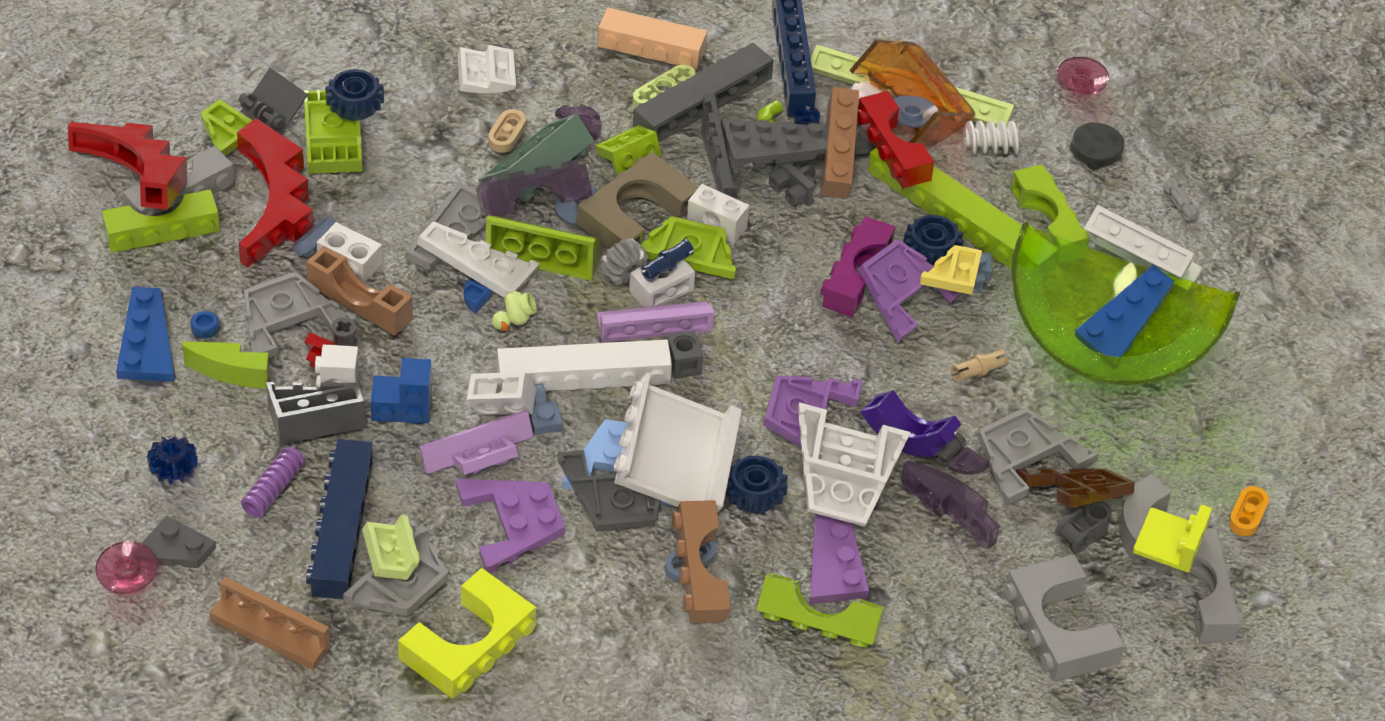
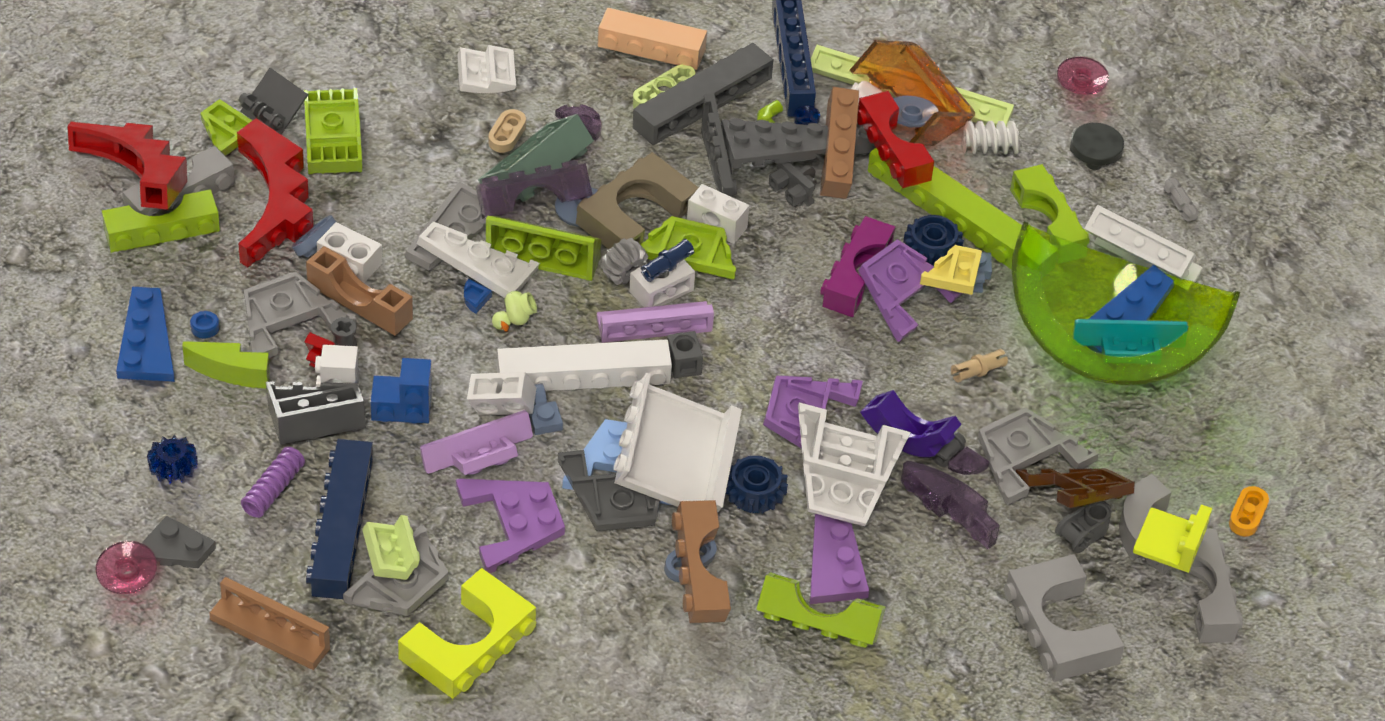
dark blue gear [325,69,384,121] -> none
lime bracket [595,125,661,175] -> none
none -> teal bracket [1072,319,1188,365]

